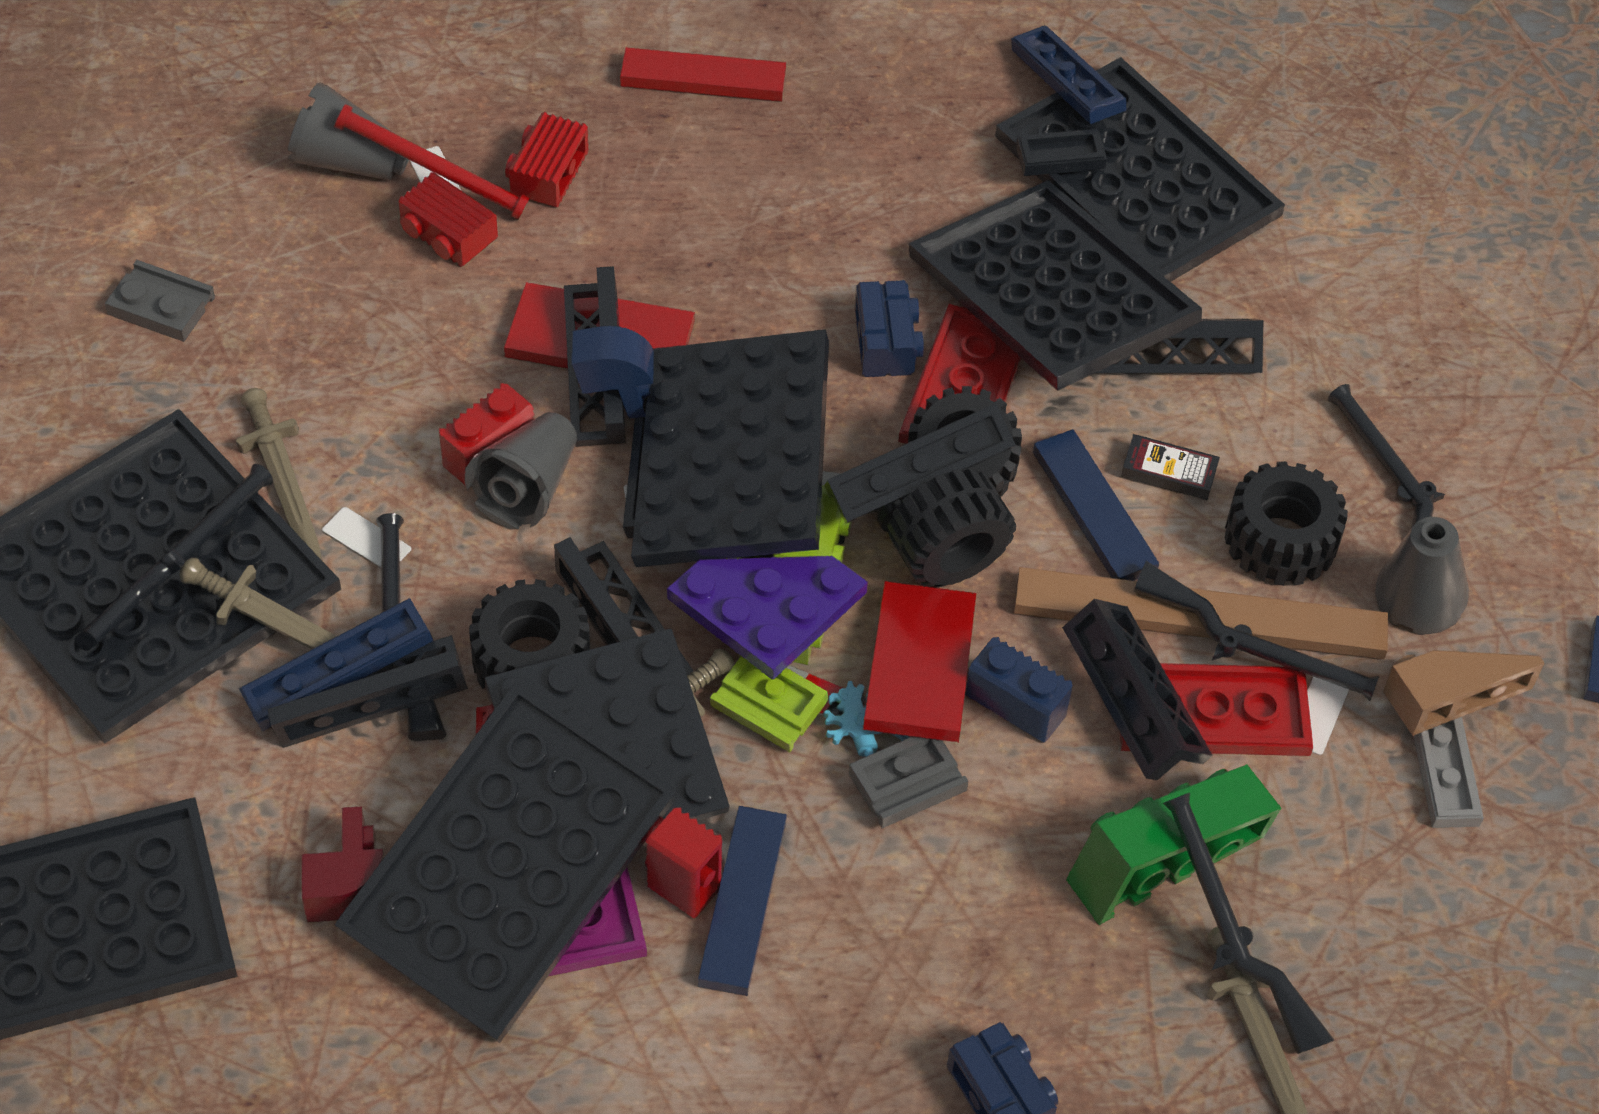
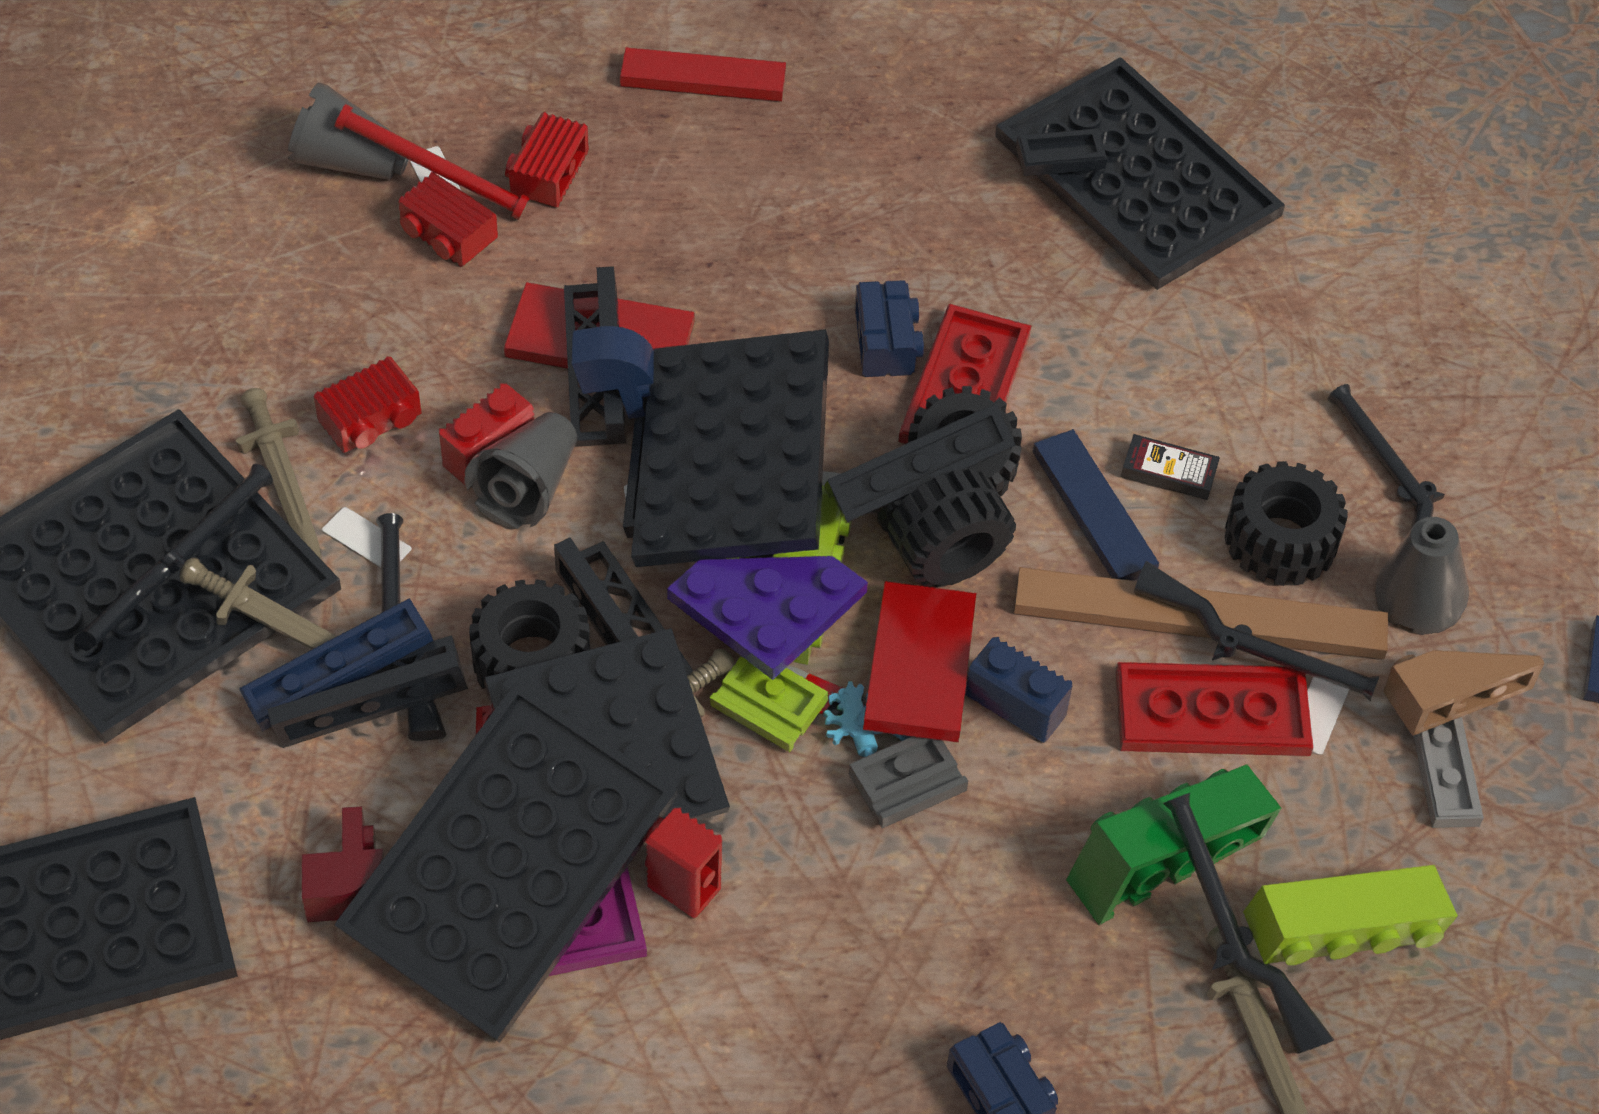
dark grey plate [105,259,215,342] -> none
dark blue tile [698,806,787,996] -> none
black plate [909,180,1202,391] -> none
dark blue tile [1011,25,1127,124] -> none
black fence [1062,599,1213,780] -> none
black fence [1096,318,1264,373] -> none
none -> red brick [313,356,422,453]
none -> lime brick [1243,865,1458,965]

